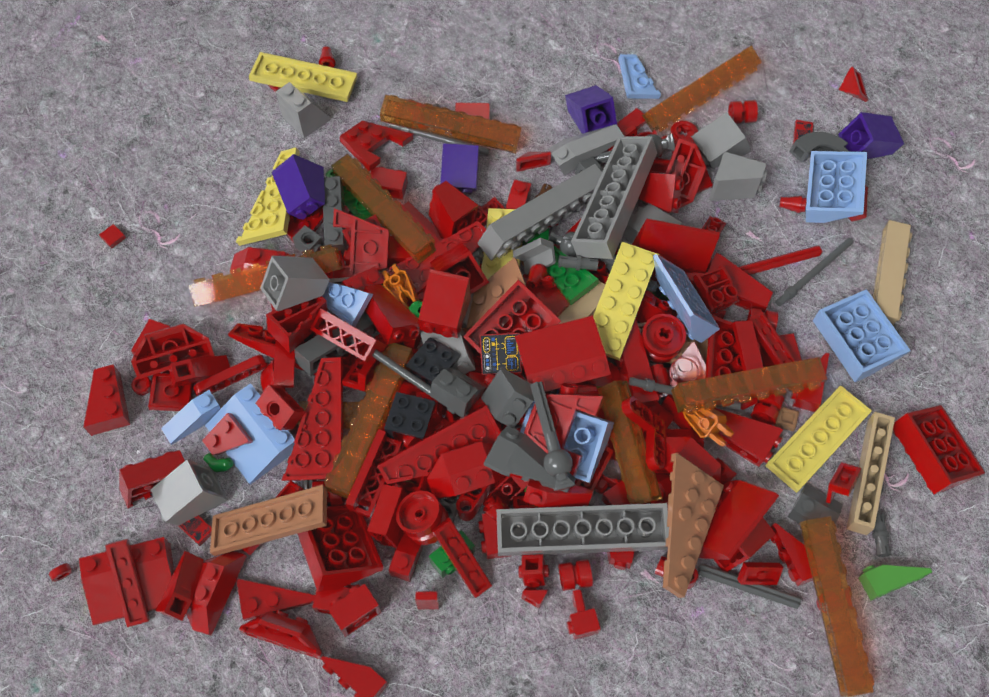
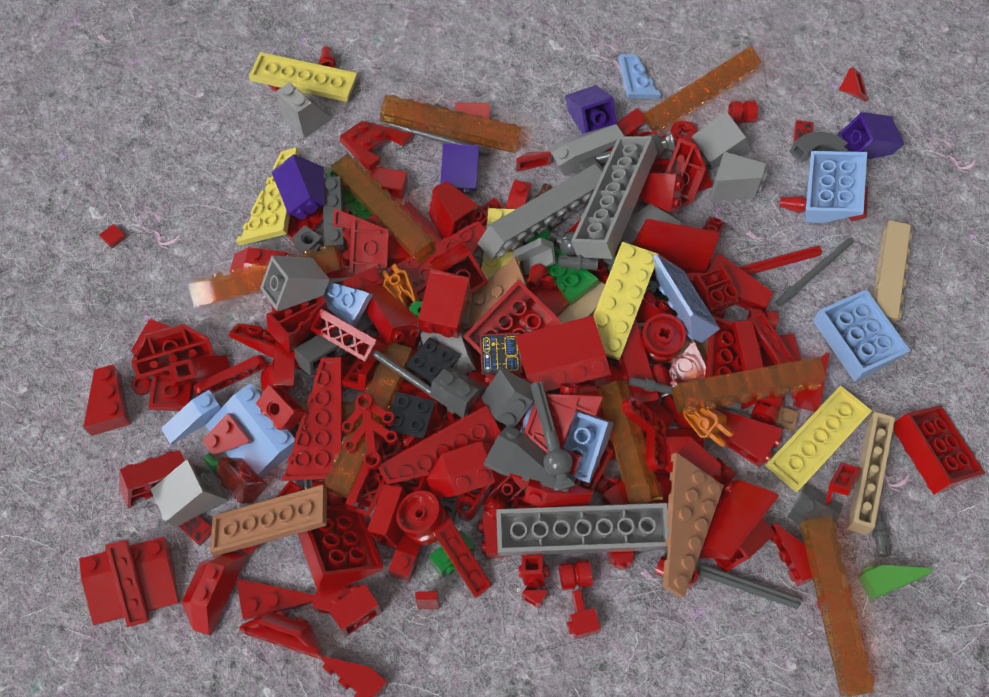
red tile [48,563,72,582] -> none
red slope [155,551,204,621] -> none
red plate [737,562,784,585] -> none
none -> clear red slope [217,457,268,504]
none -> red plant [342,393,398,470]

